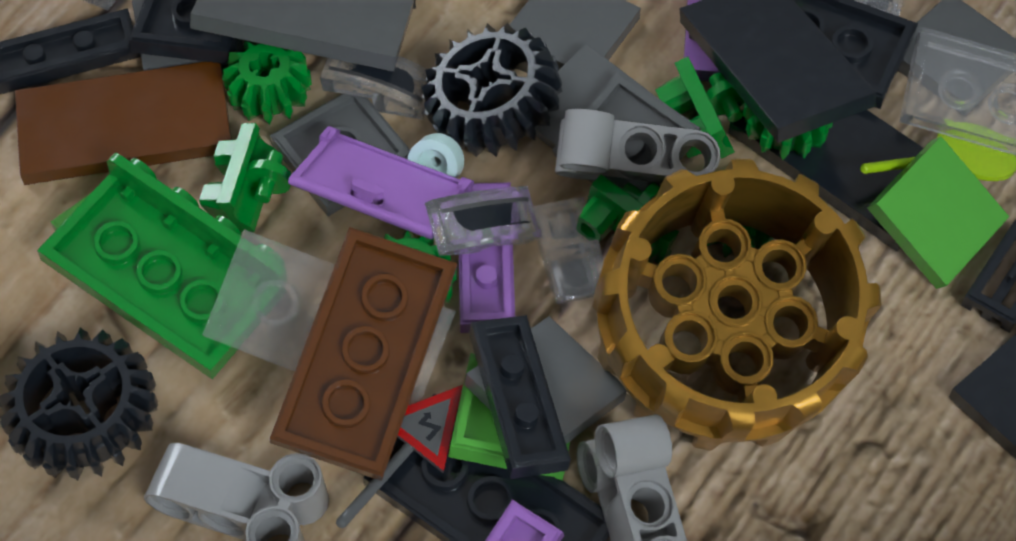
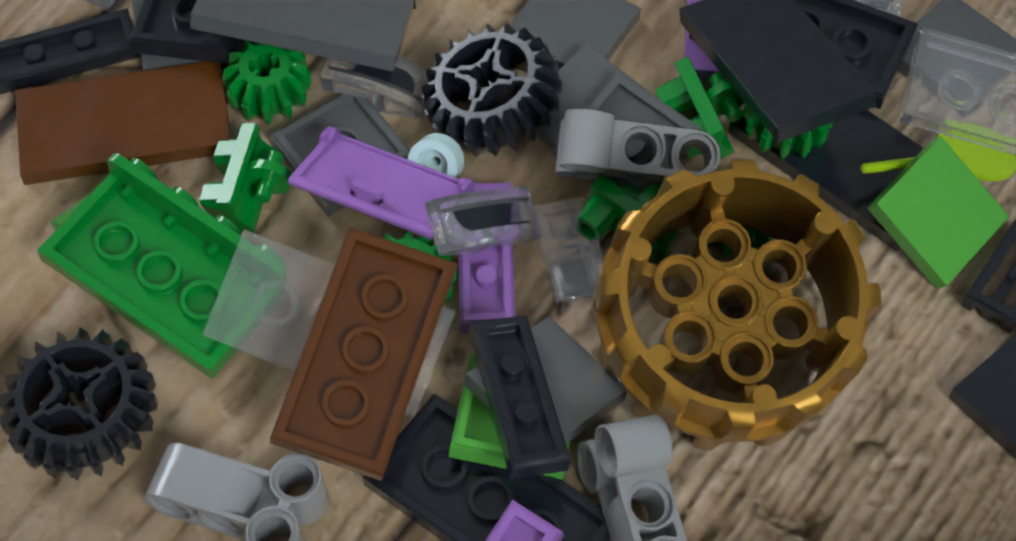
piece [336,385,463,528] -> none

